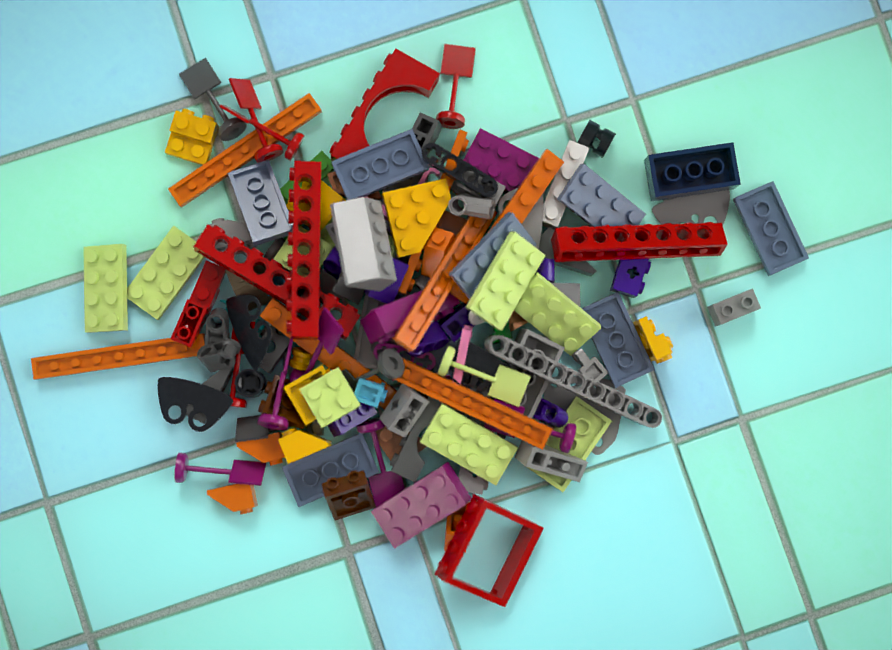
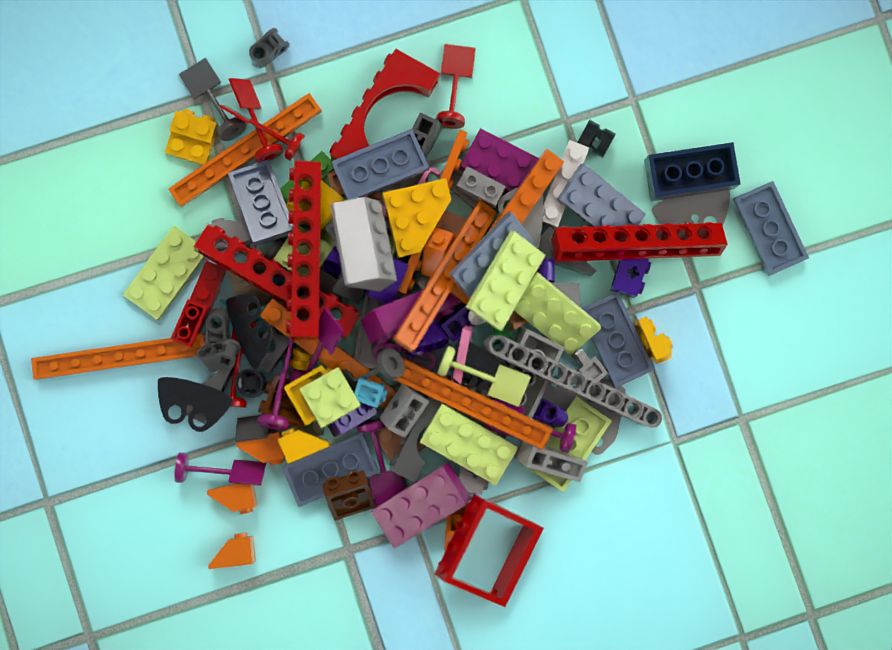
yellowish green plate [84,244,128,333] -> none
black beam [422,143,498,199] -> none
light grey piece [448,193,495,219] -> none
light grey brick [707,288,761,327] -> none
none -> orange slope [208,532,256,569]
none -> dark grey piece [249,28,290,68]

